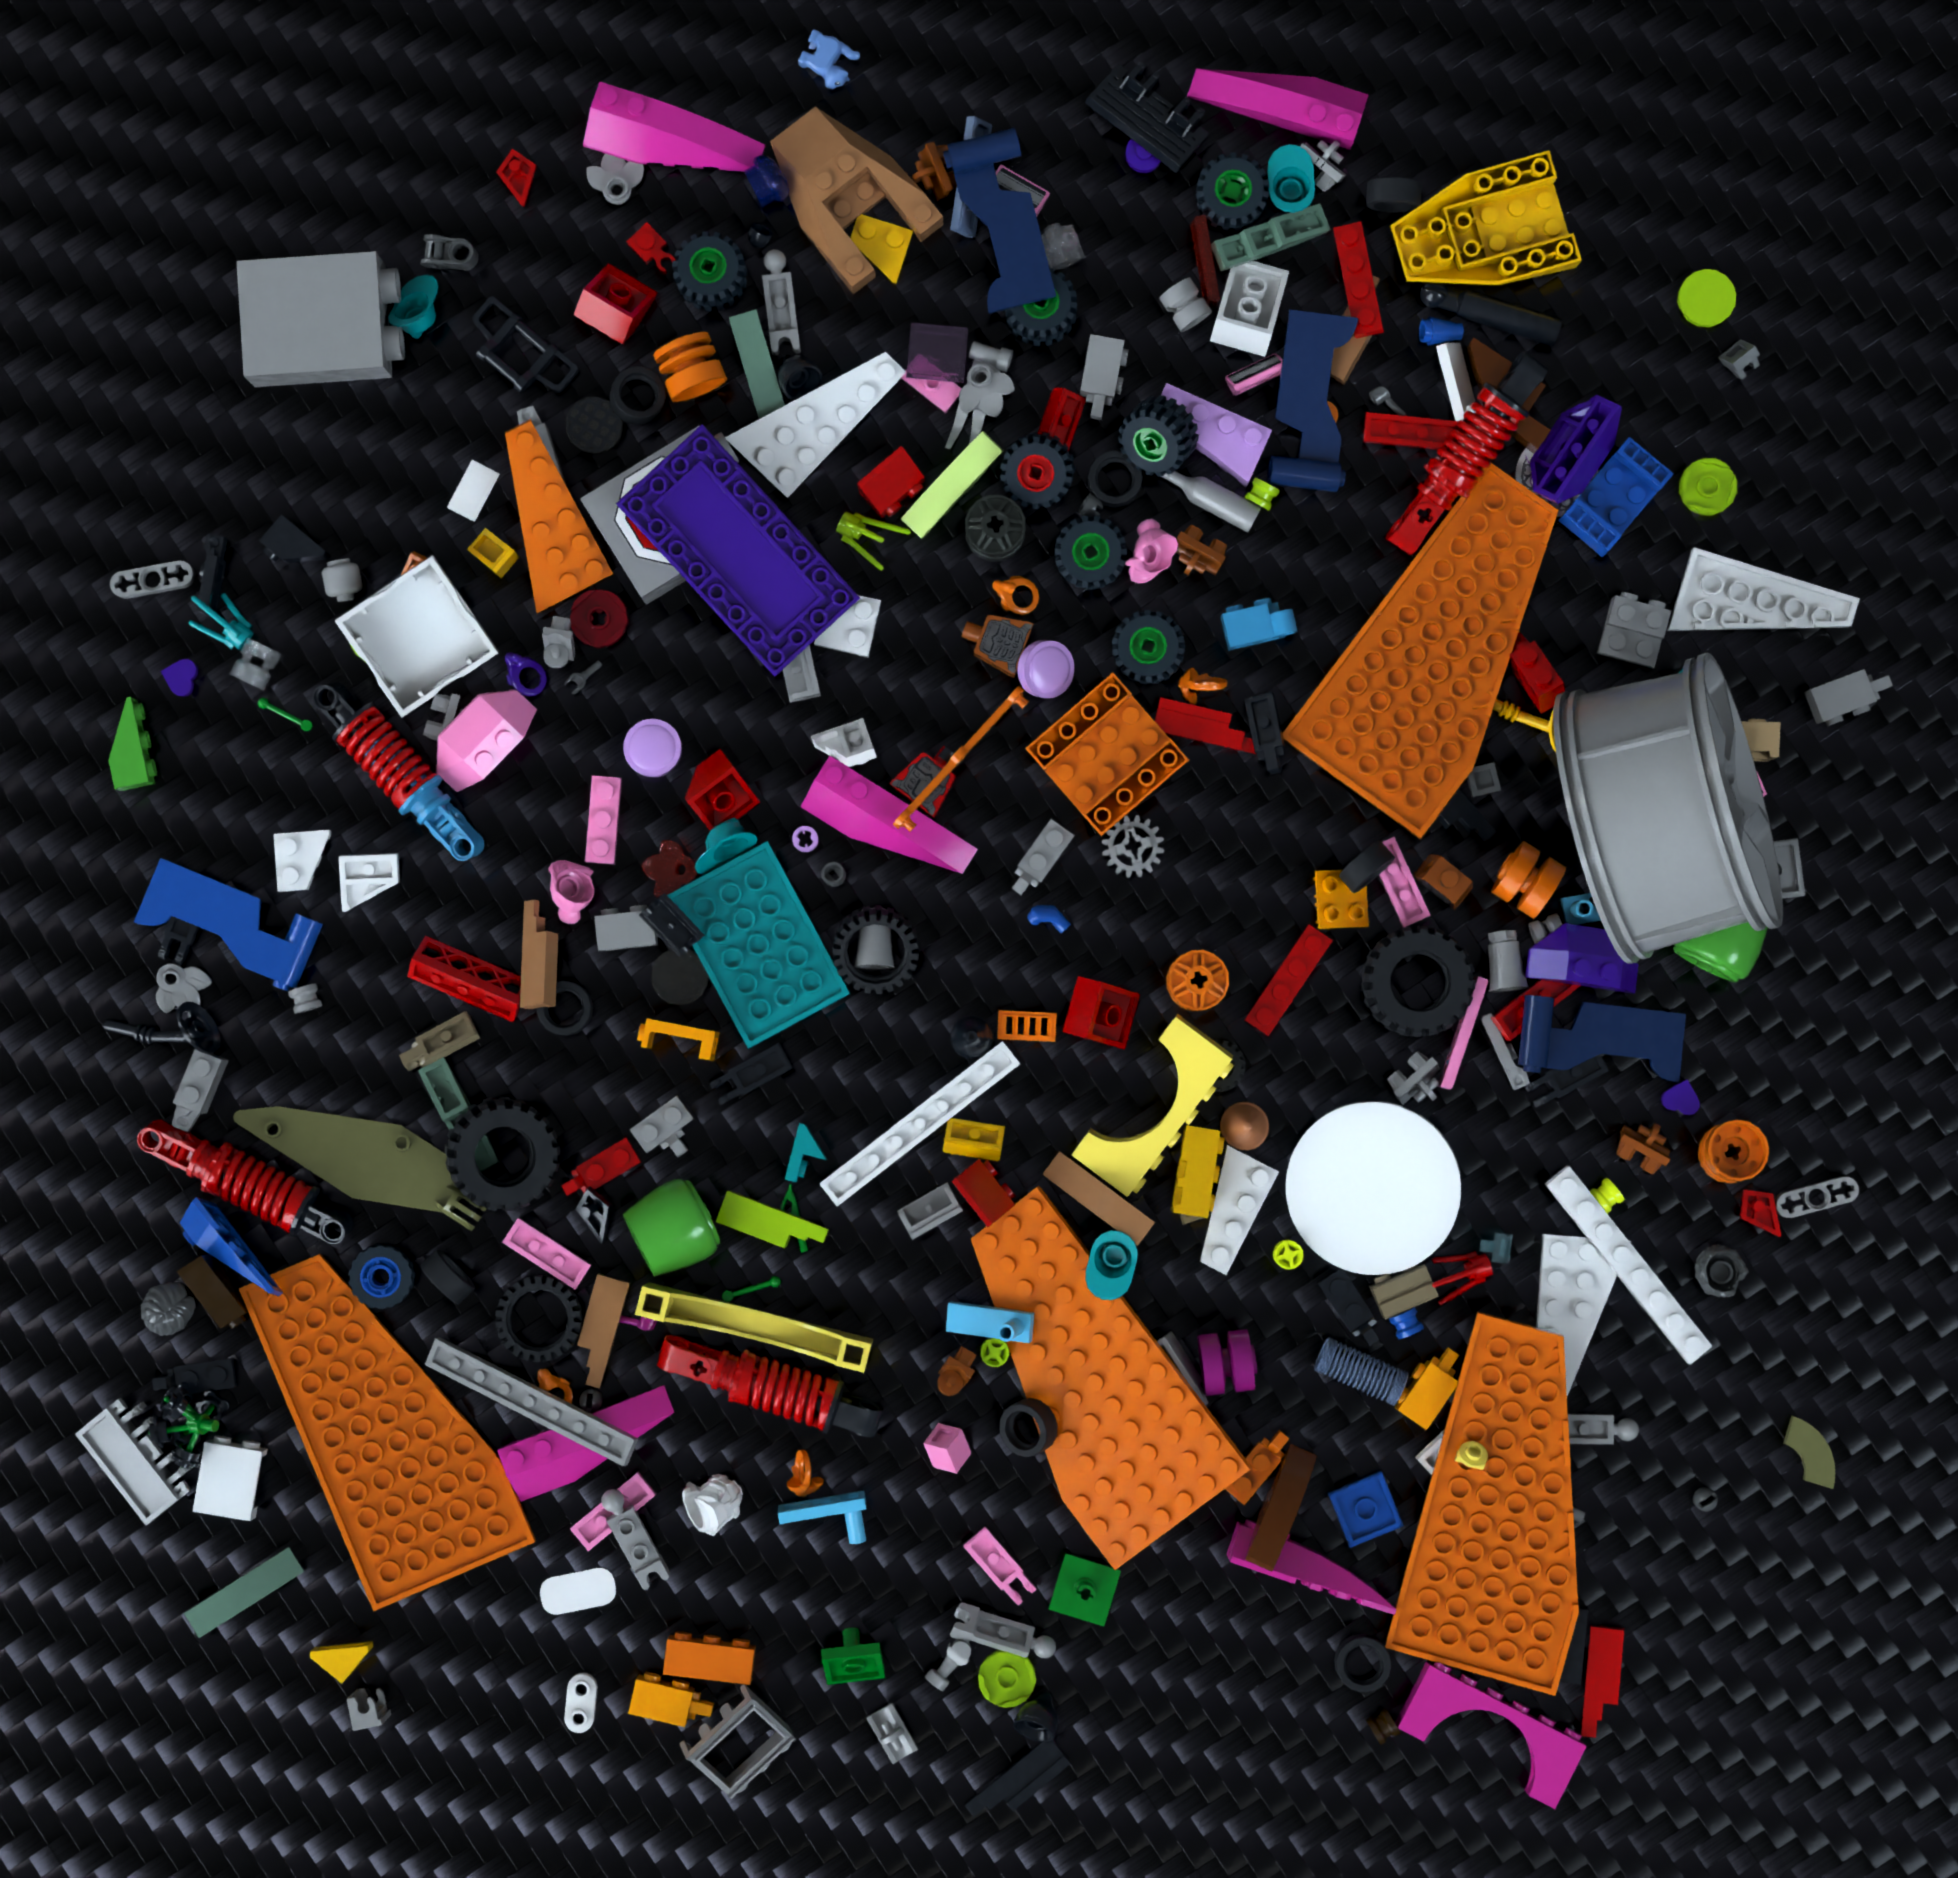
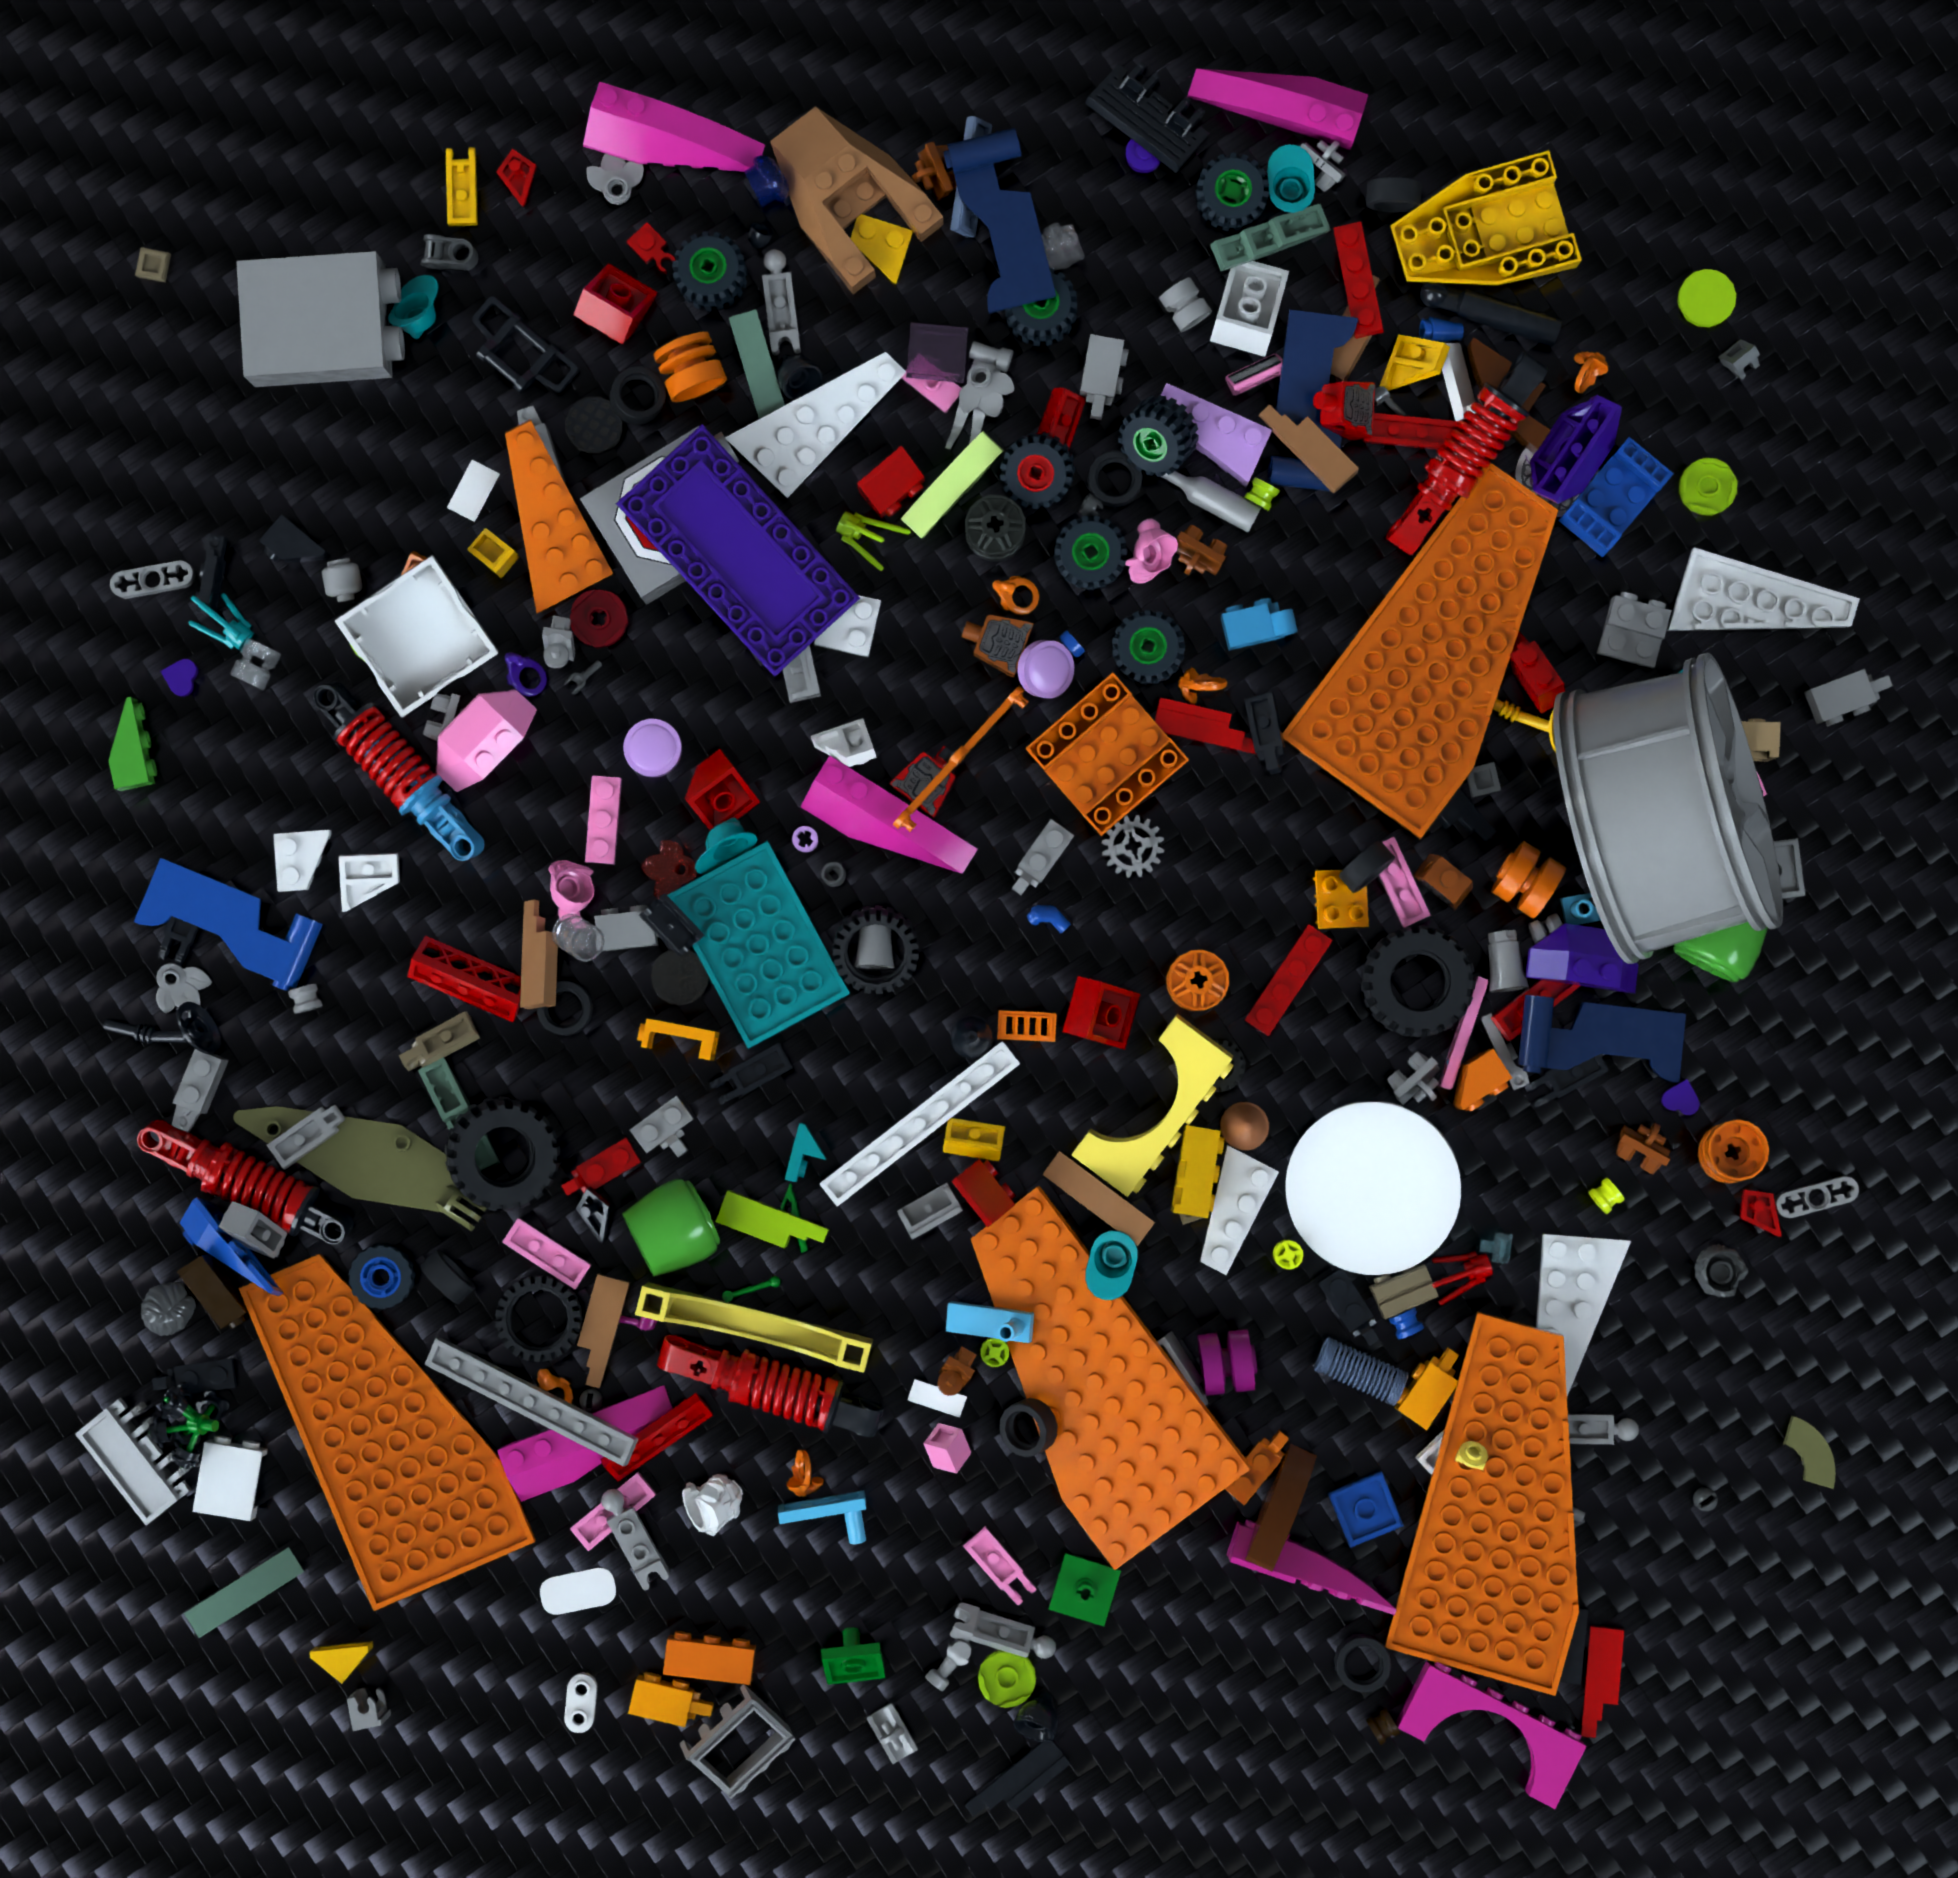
green hinge [257,697,313,732] -> none
medium blue animal [798,29,860,90] -> none
slope [995,165,1050,217] -> none
clear red tile [1190,215,1220,307] -> none
white plate [1545,1165,1712,1365] -> none
none -> dark tan tile [135,247,171,283]
none -> light grey hinge [218,1201,288,1259]
none -> light grey hinge [267,1105,346,1170]
none -> yellow hinge [446,147,478,226]
none -> clear wheel [552,914,605,962]
none -> red plate [600,1393,713,1482]
none -> white sticker [908,1379,967,1418]
none -> blue tile [1059,630,1085,658]
none -> medium nougat piece [1259,405,1359,494]
none -> red torso [1313,381,1375,440]
none -> yellow wing [1379,334,1450,391]
none -> orange slope [1453,1049,1512,1112]
none -> orange piece [1574,351,1608,394]

